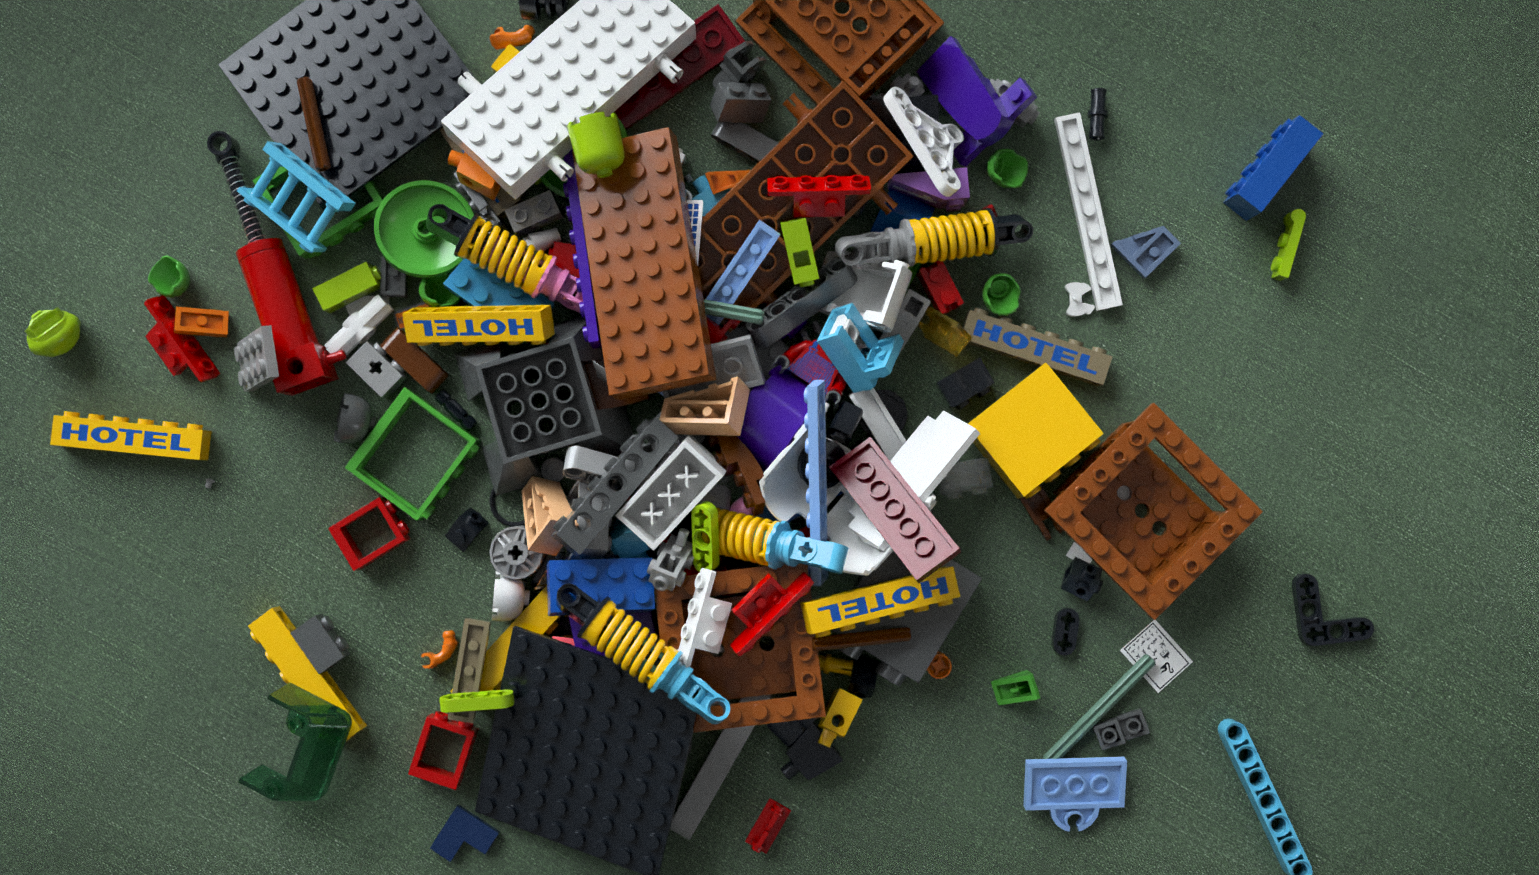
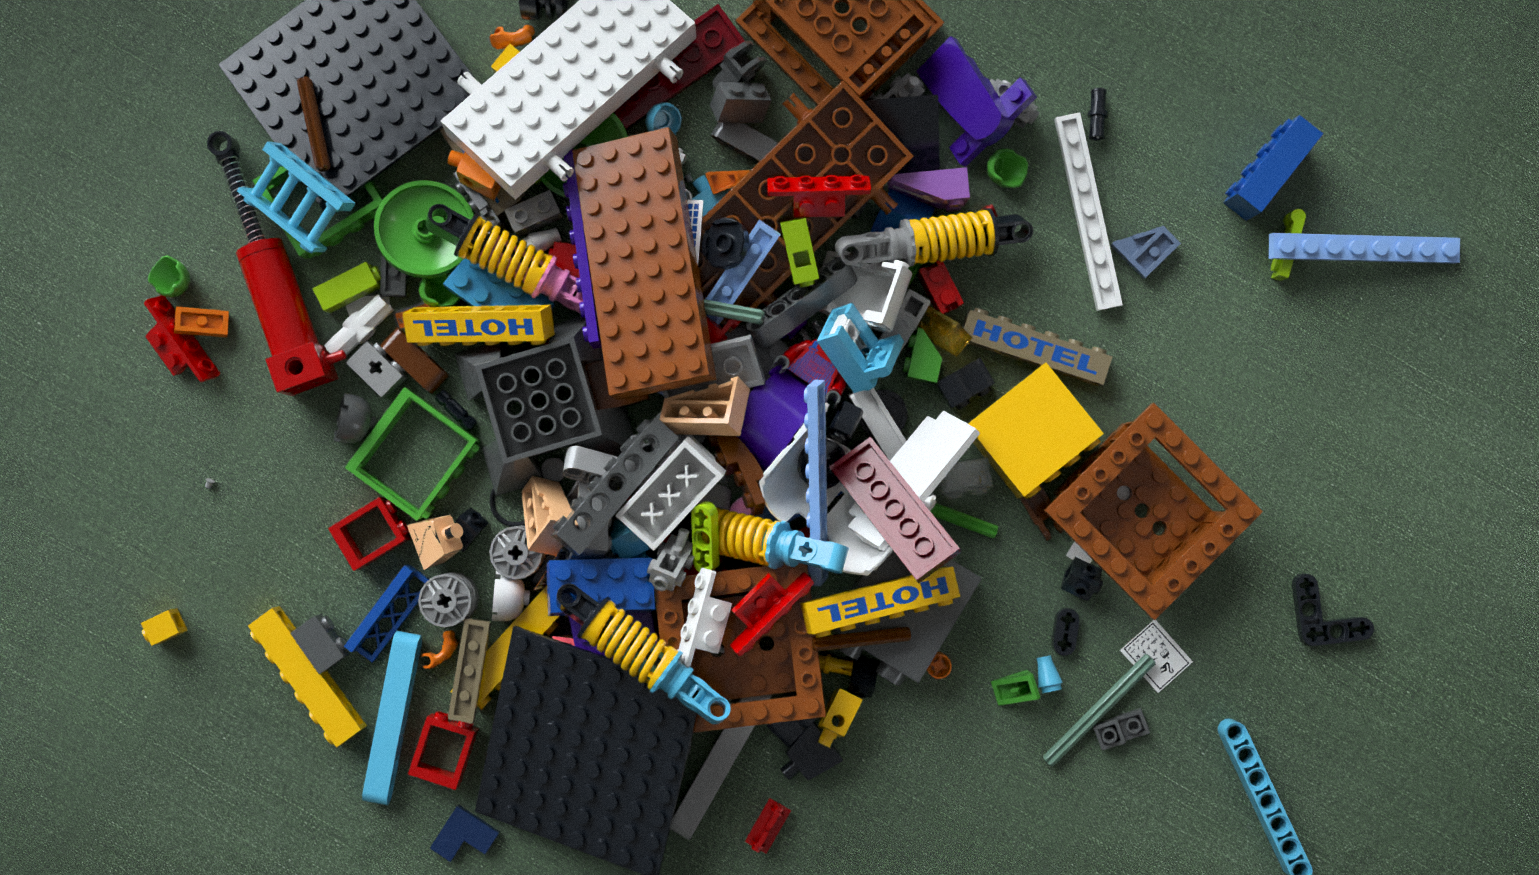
lime helmet [24,307,81,357] -> none
yellow brick [50,411,212,460] -> none
light grey plate [234,325,279,392] -> none
clear green windscreen [238,683,352,801] -> none
lime beam [439,689,514,713] -> none
lime cylinder [567,112,625,178] -> none
white sticker [592,360,607,383] -> none
white beam [883,87,964,197] -> none
bright green hair [982,273,1021,316] -> none
light blue plate [1023,757,1127,832] -> none
white piece [1065,282,1095,317] -> none
none -> yellow brick [141,608,188,646]
none -> blue fence [344,565,430,663]
none -> medium azure beam [362,631,422,805]
none -> light nougat torso [407,515,463,570]
none -> light grey wheel [418,572,479,627]
none -> medium azure hair [645,102,682,135]
none -> black tile [702,217,750,270]
none -> bright green slope [903,328,942,384]
none -> bright green axle [930,503,998,538]
none -> medium azure cone [1036,655,1063,694]
none -> light blue plate [1269,233,1460,264]

